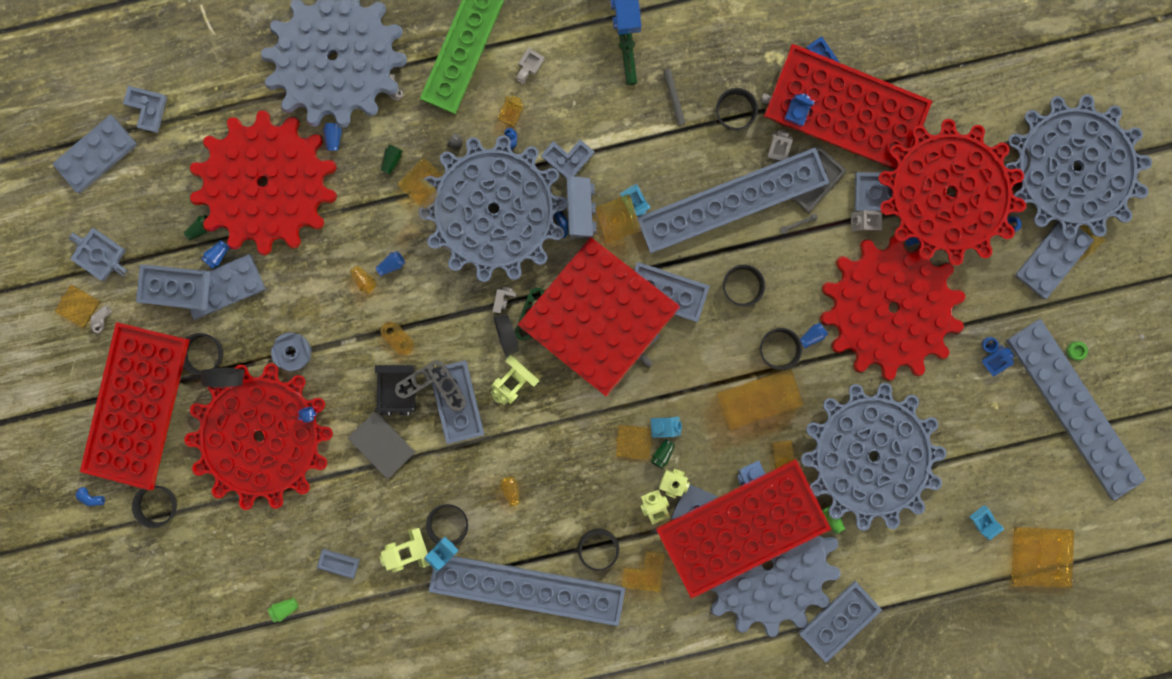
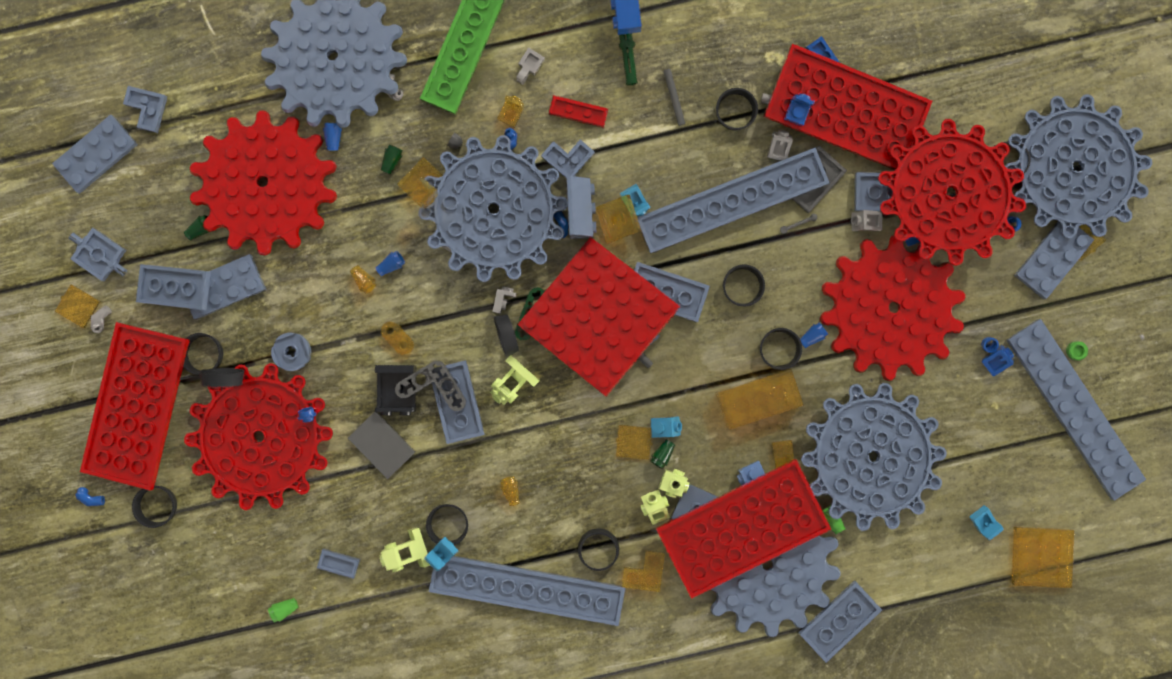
blue cone [201,240,229,269] -> none
none -> red tile [549,95,608,128]

